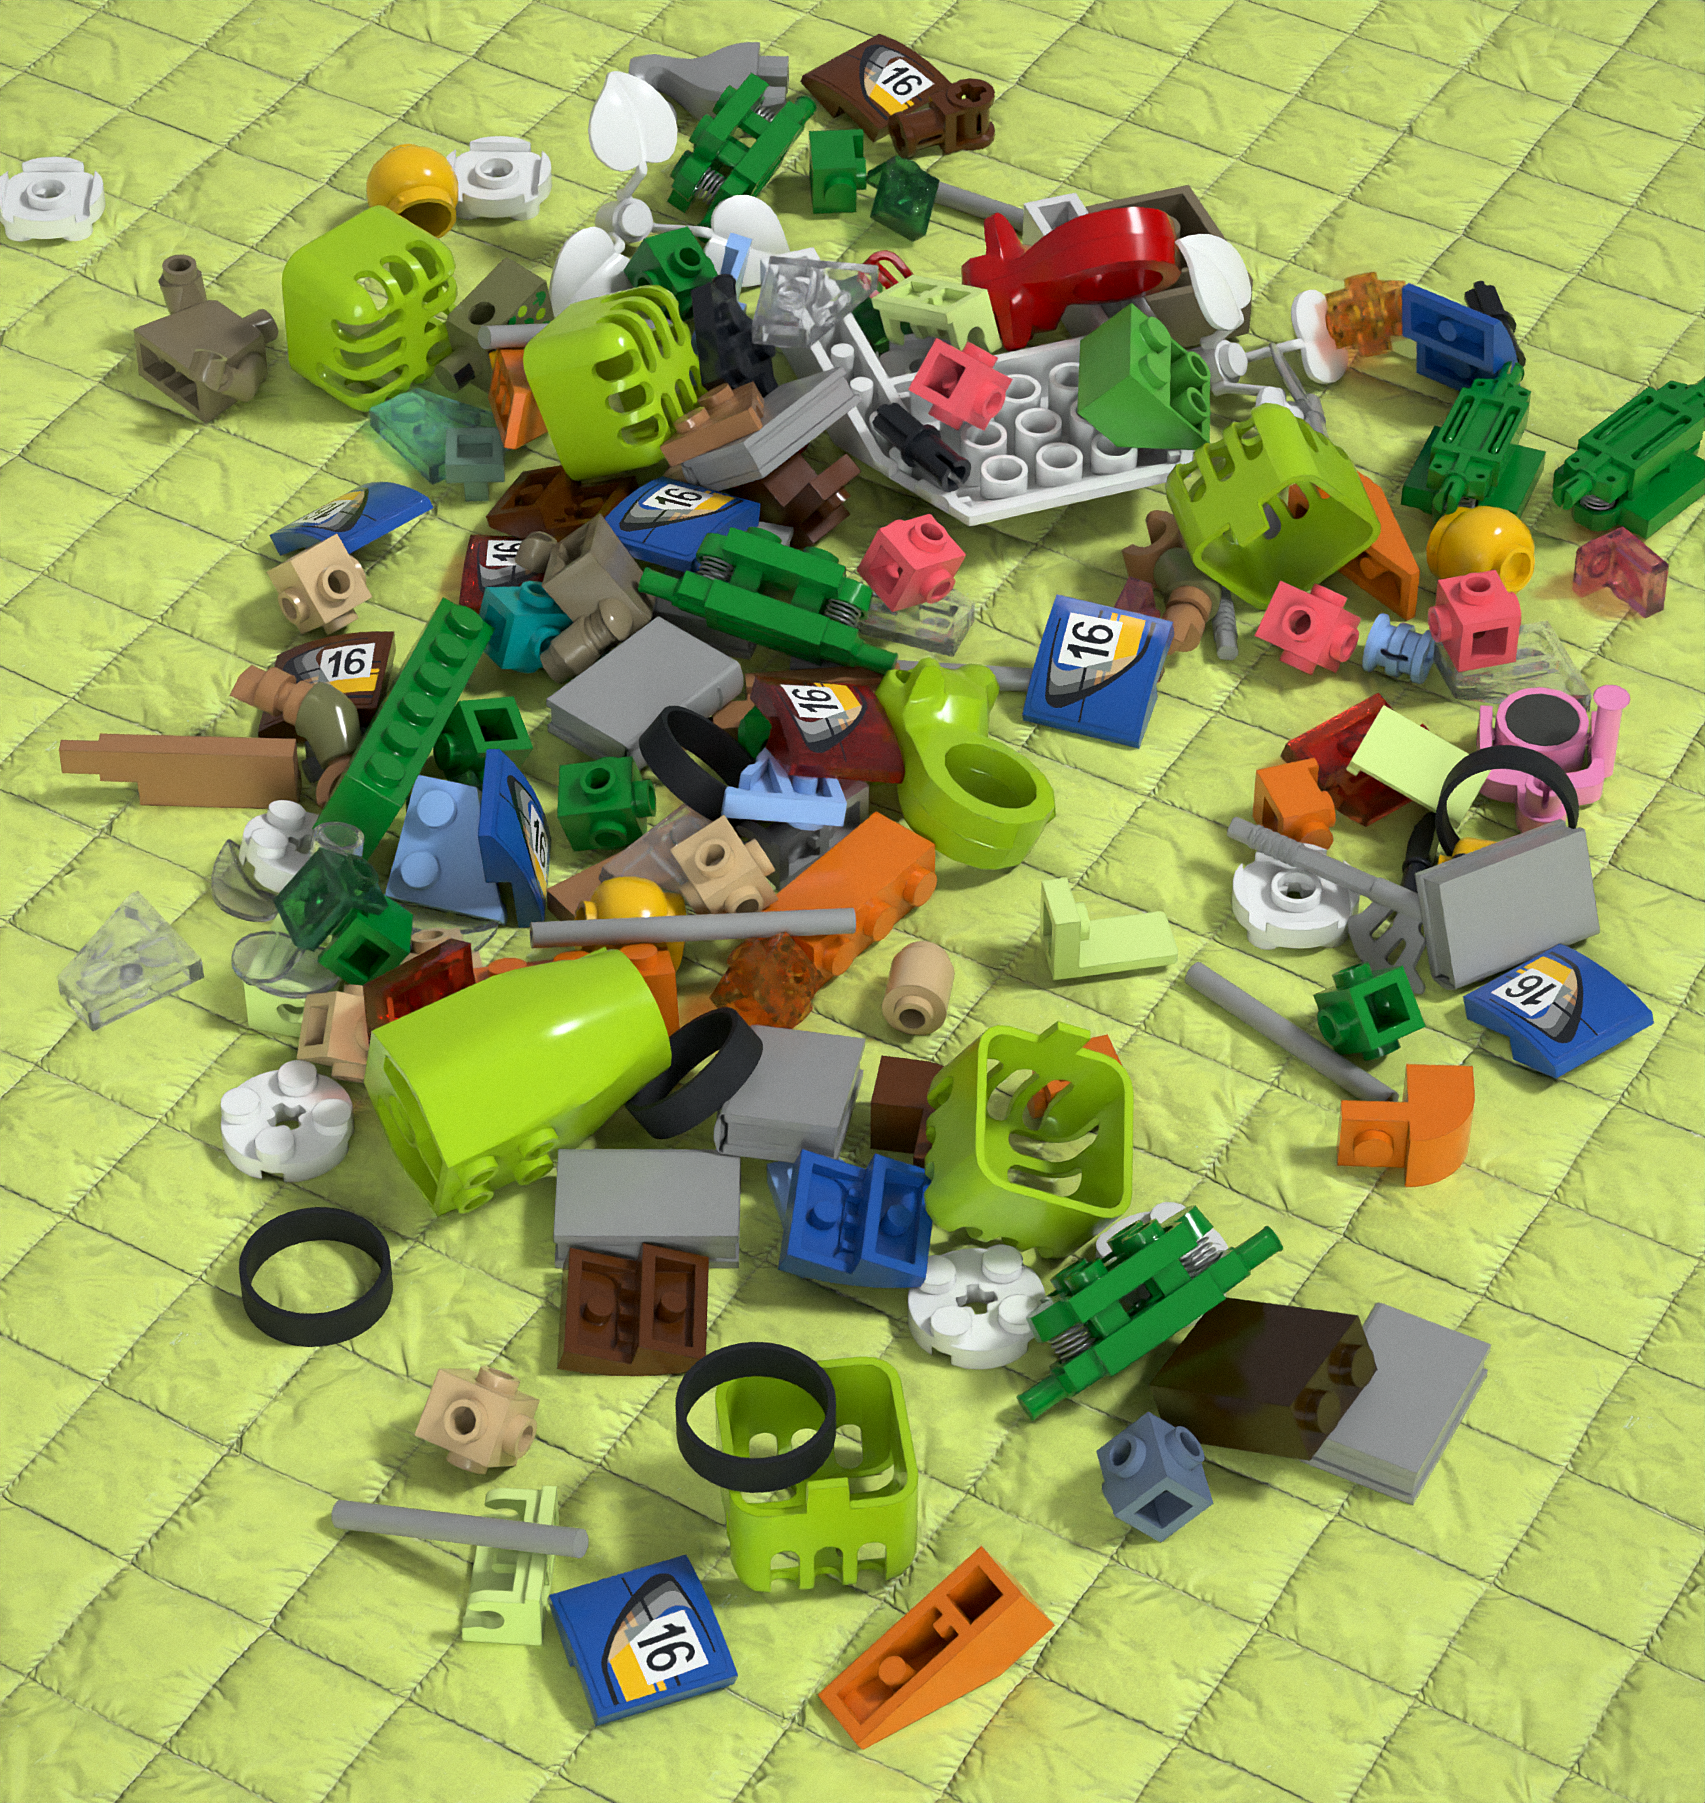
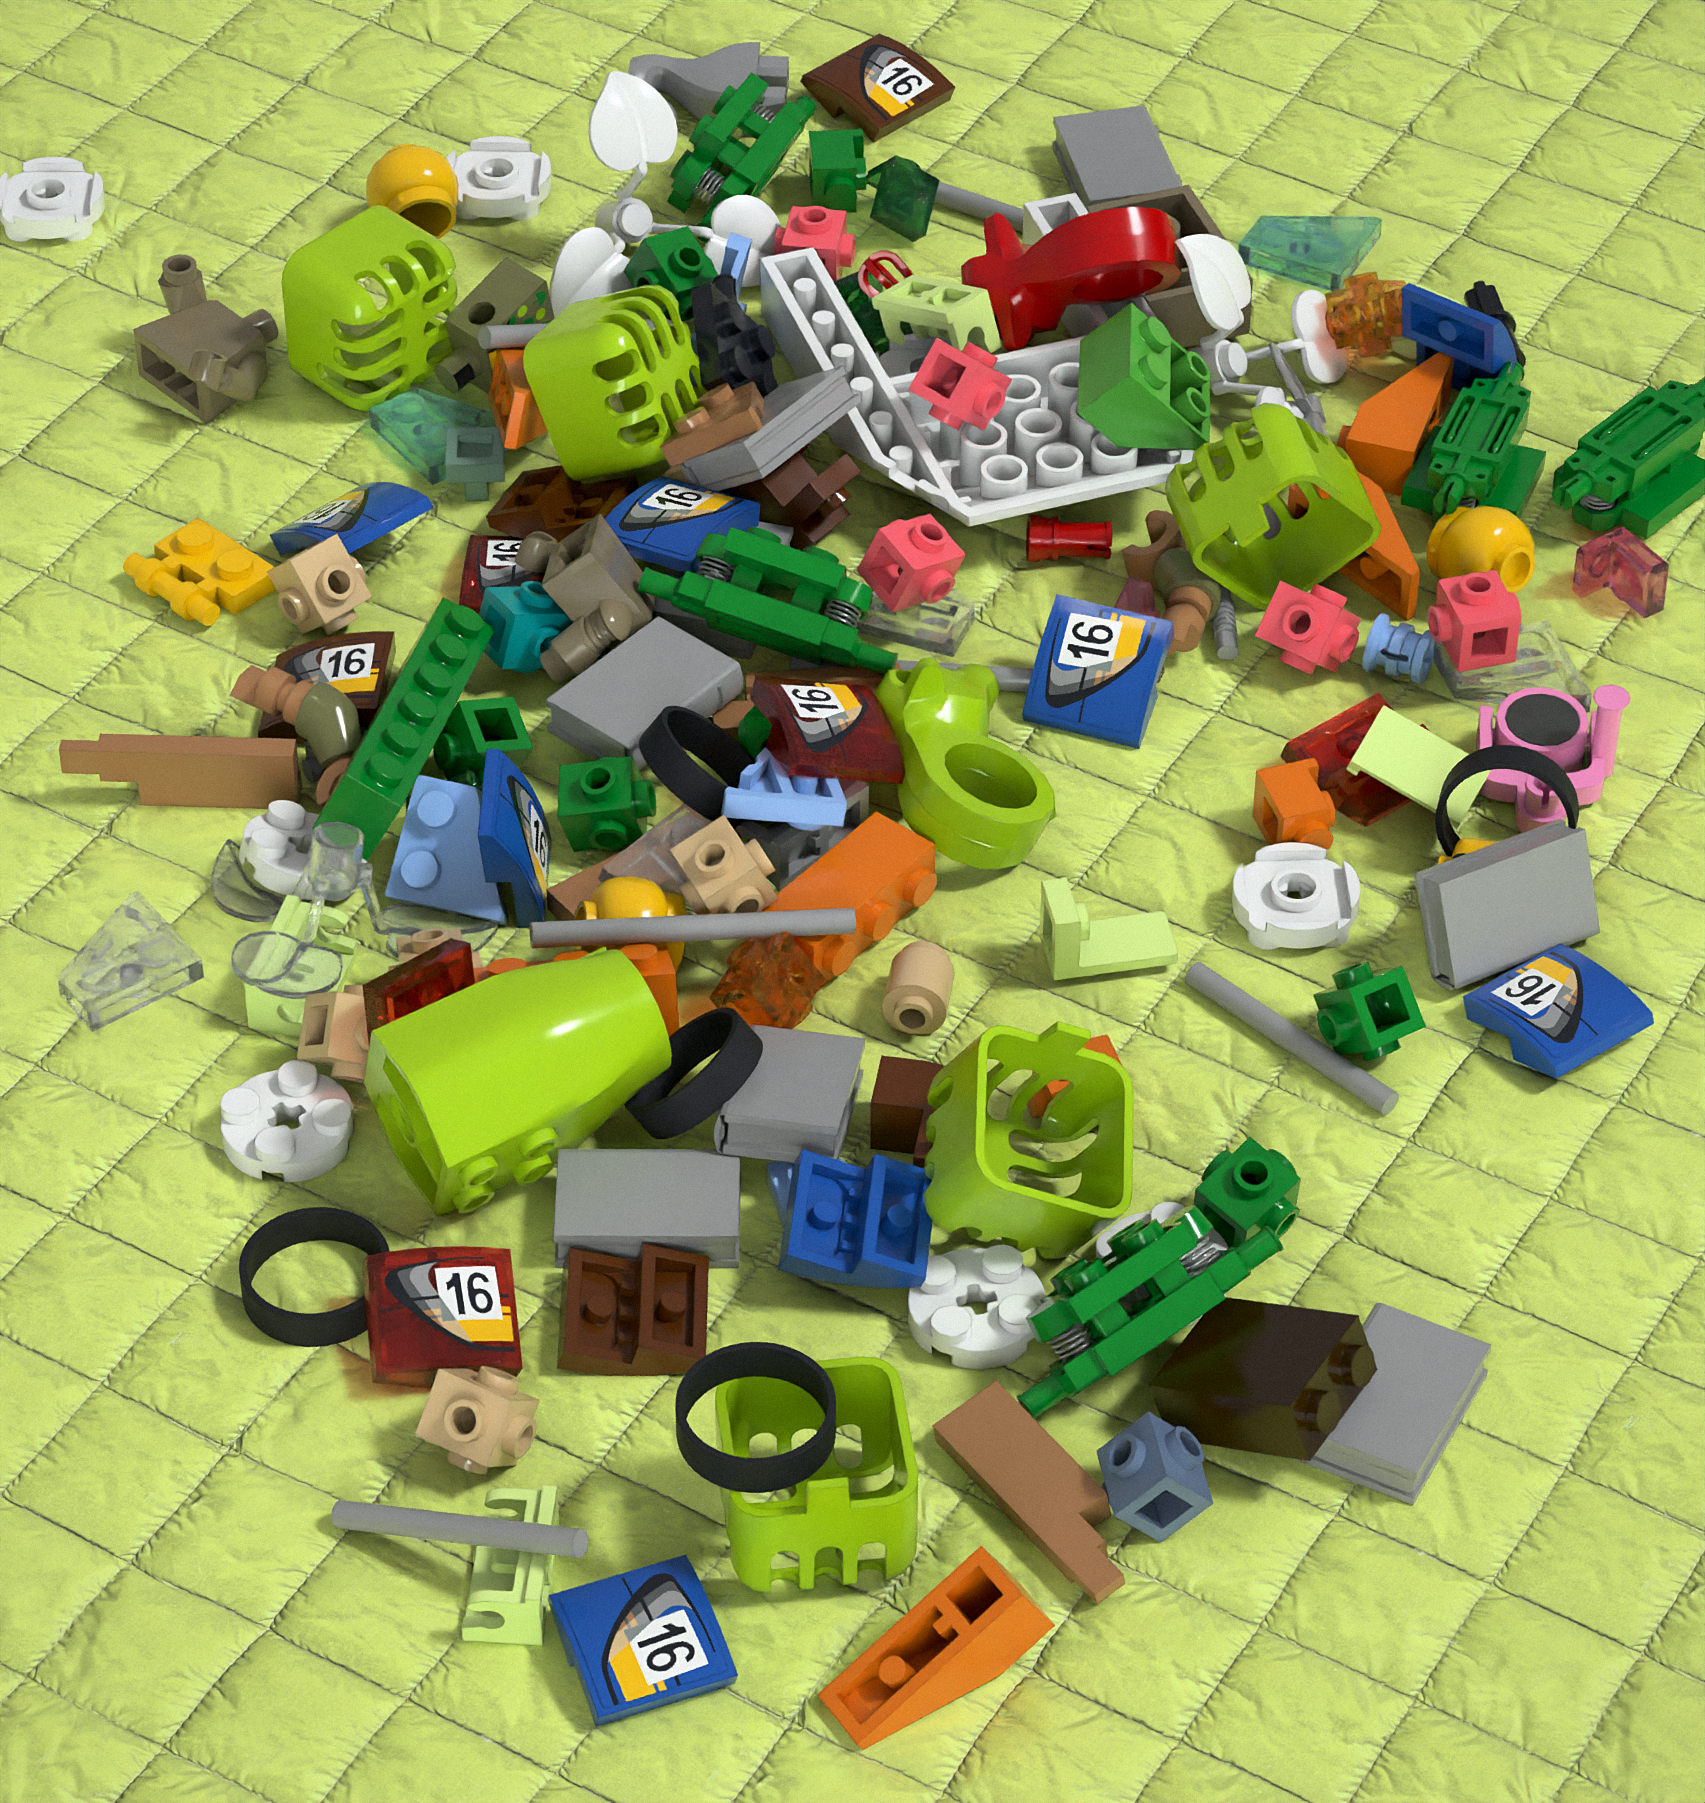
clear green bracket [273,847,388,952] -> none
green brick [317,886,413,988] -> none
clear wing [752,256,879,348] -> none
black axle [872,403,971,492] -> none
reddish brown connector [888,78,995,160] -> none
light grey piece [1227,817,1426,994] -> none
orange brick [1337,1064,1475,1187] -> none
black piece [1400,811,1439,893] -> none
none -> yellow plate [123,518,276,626]
none -> clear red slope [362,1246,523,1389]
none -> coral brick [774,206,856,289]
none -> medium nougat piece [932,1380,1125,1604]
none -> red pin [1026,514,1112,562]
none -> light grey piece [1052,106,1182,208]
none -> green brick [1193,1137,1301,1248]
none -> clear light blue wing [1238,216,1382,293]
none -> orange slope [1337,352,1454,496]

